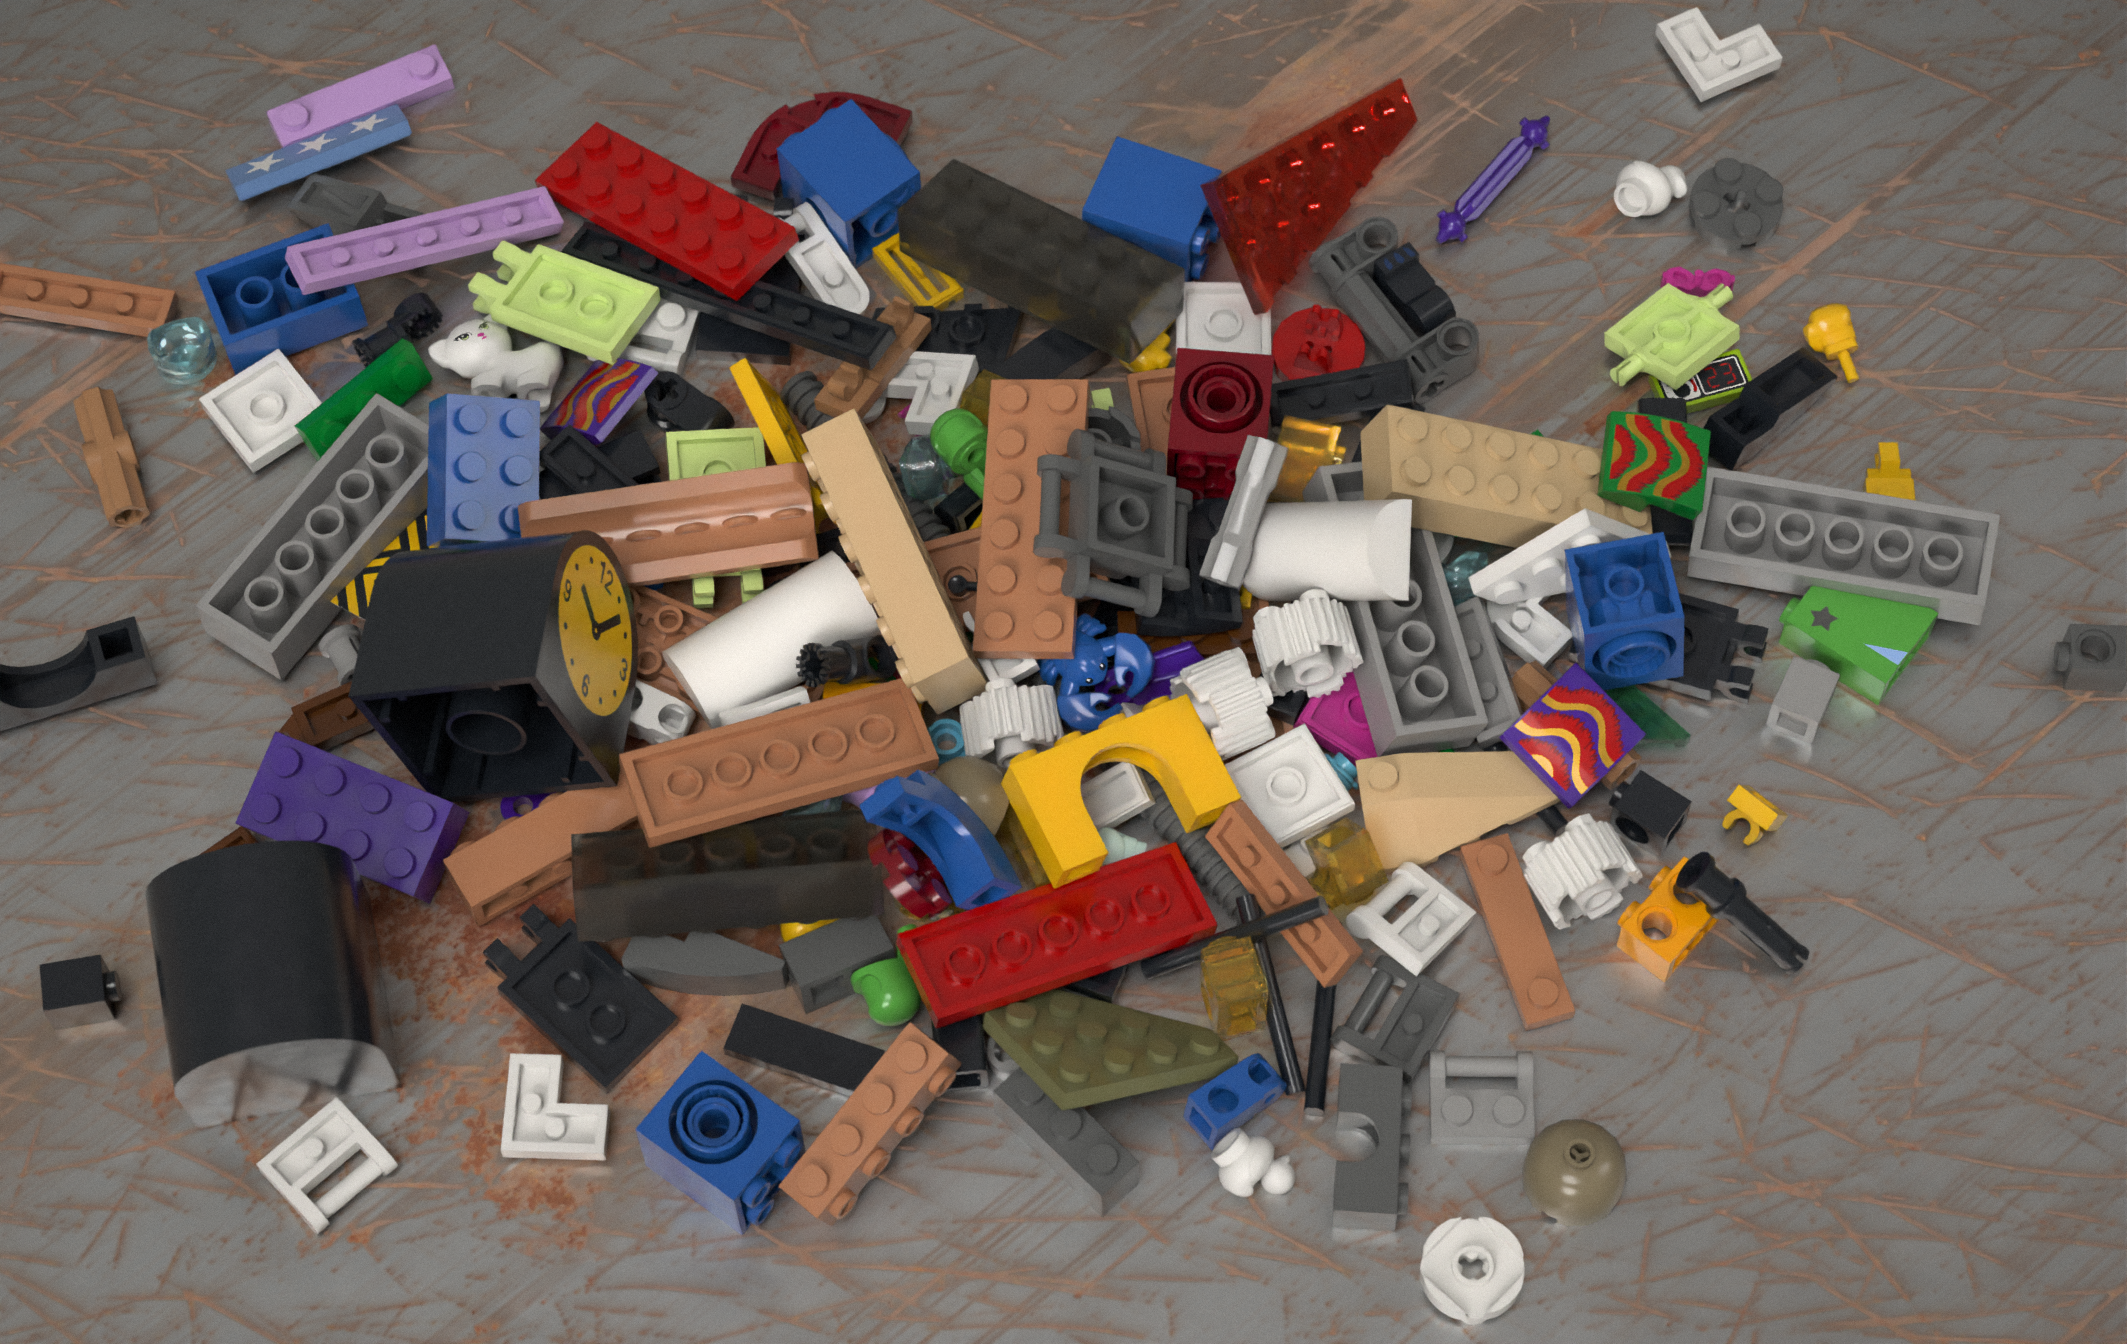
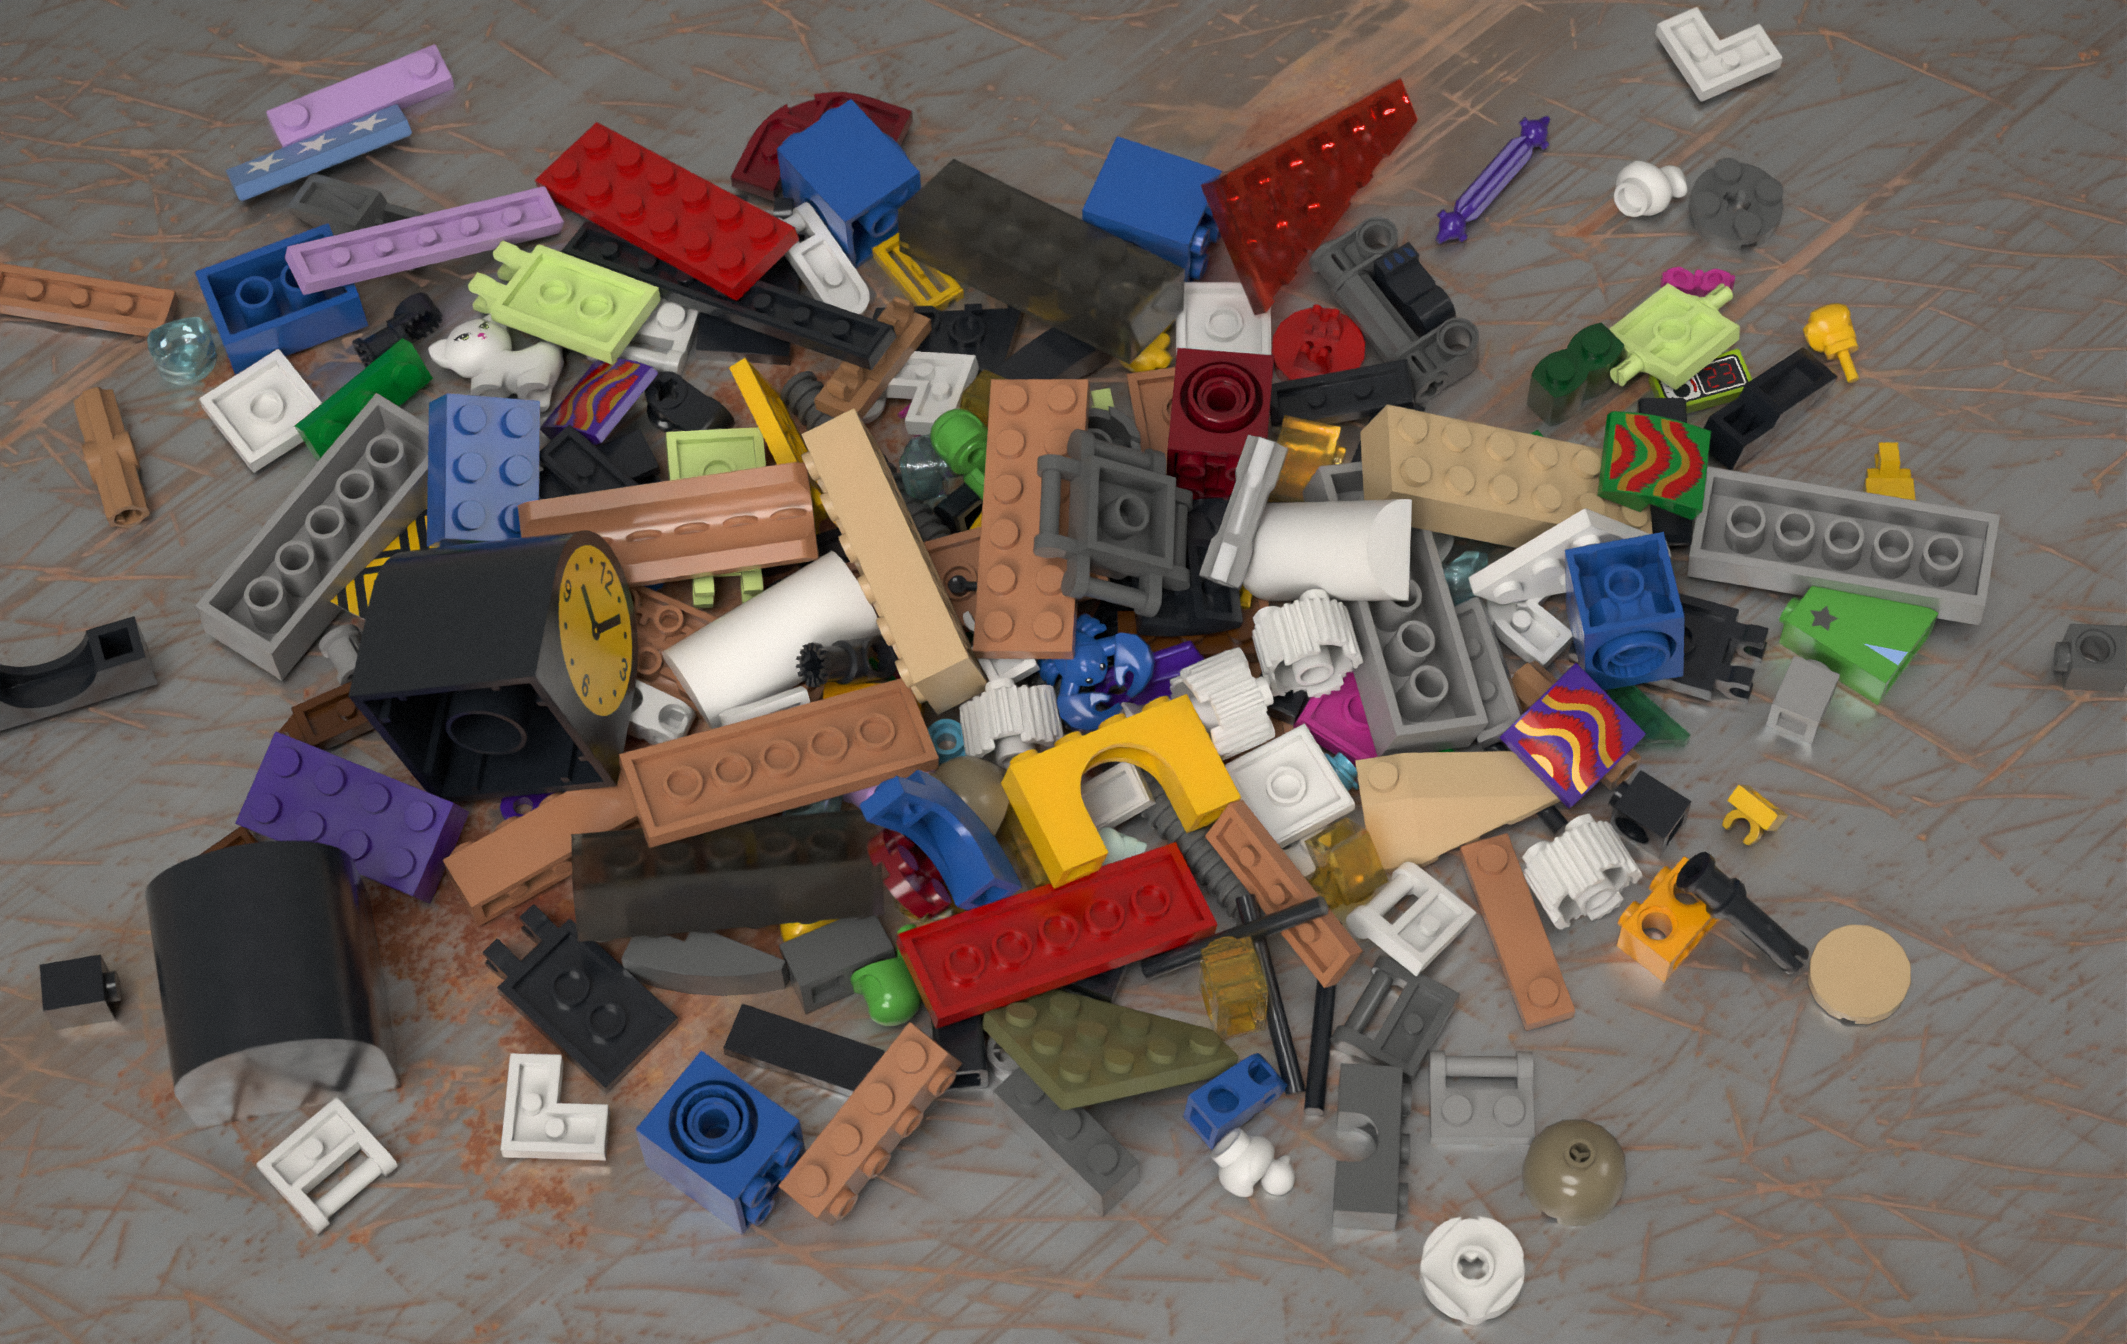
none -> dark green brick [1527,323,1625,427]
none -> tan tile [1808,924,1911,1025]

